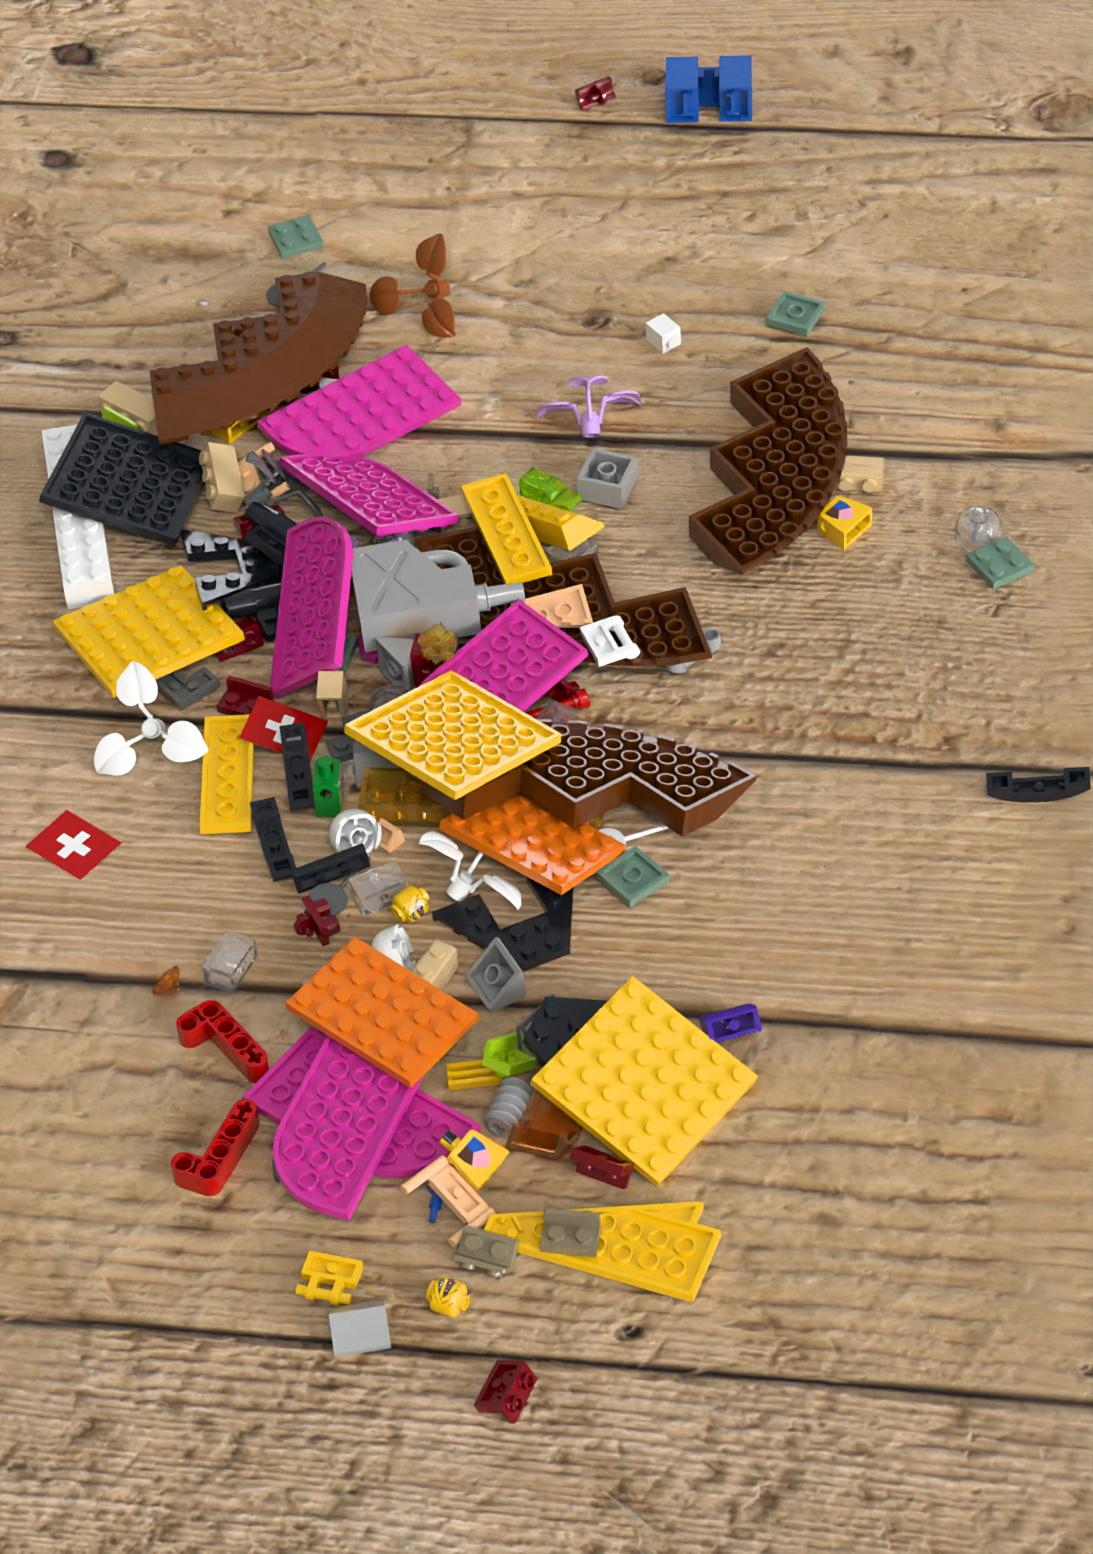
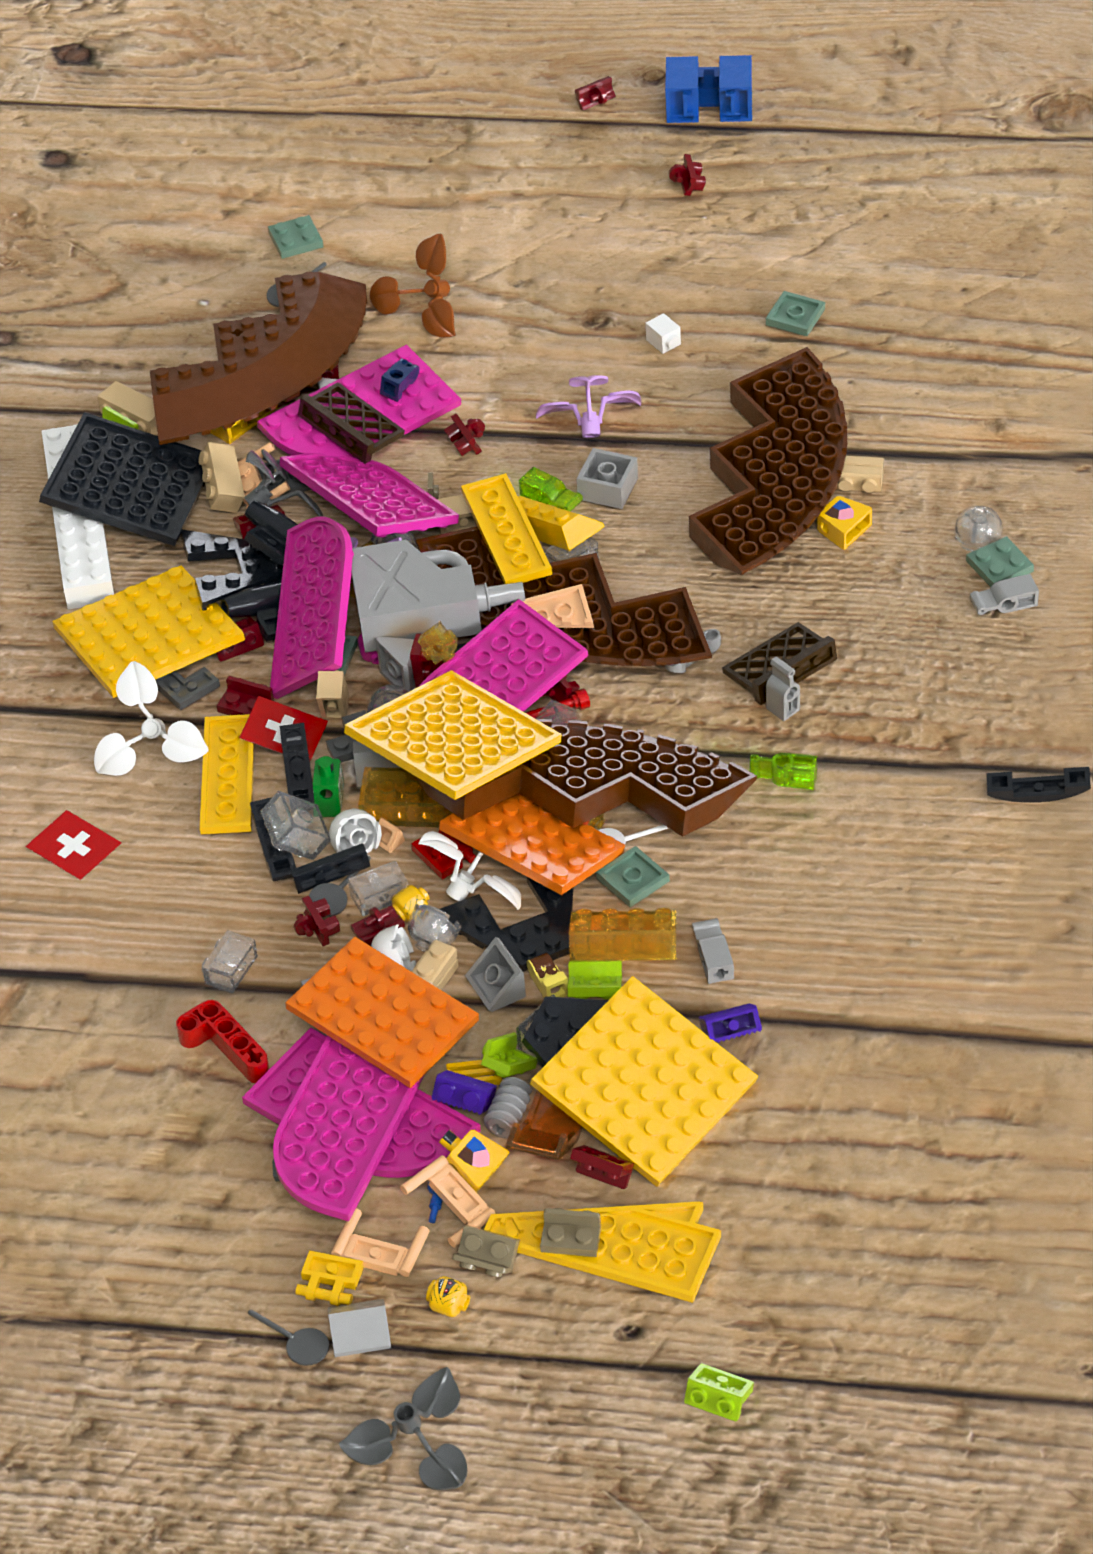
clear orange slope [152,966,179,995] -> none
red beam [171,1099,260,1196] -> none
dark red bracket [474,1360,537,1424] -> none
white plate [580,615,640,667] -> none
none -> dark grey piece [248,1310,329,1366]
none -> clear brick [260,791,331,860]
none -> dark brown fence [298,382,405,464]
none -> light nougat plate [331,1208,430,1277]
none -> dark grey plant [339,1367,468,1490]
none -> dark red hips [351,905,405,946]
none -> dark blue leg [380,358,420,402]
none -> clear cylinder [408,904,462,952]
none -> red plate [411,830,476,880]
none -> dark purple brick [431,1070,497,1115]
none -> dark red hips [444,413,485,456]
none -> light yellow leg [527,952,568,998]
none -> lime bracket [568,959,622,1000]
none -> clear yellow brick [569,908,677,961]
none -> dark red hips [668,154,706,196]
none -> lime bracket [684,1363,754,1422]
none -> light grey piece [692,918,734,984]
none -> dark brown fence [722,622,837,705]
none -> clear neon green piece [750,753,817,790]
none -> light grey piece [766,656,800,721]
none -> light grey piece [970,574,1039,615]

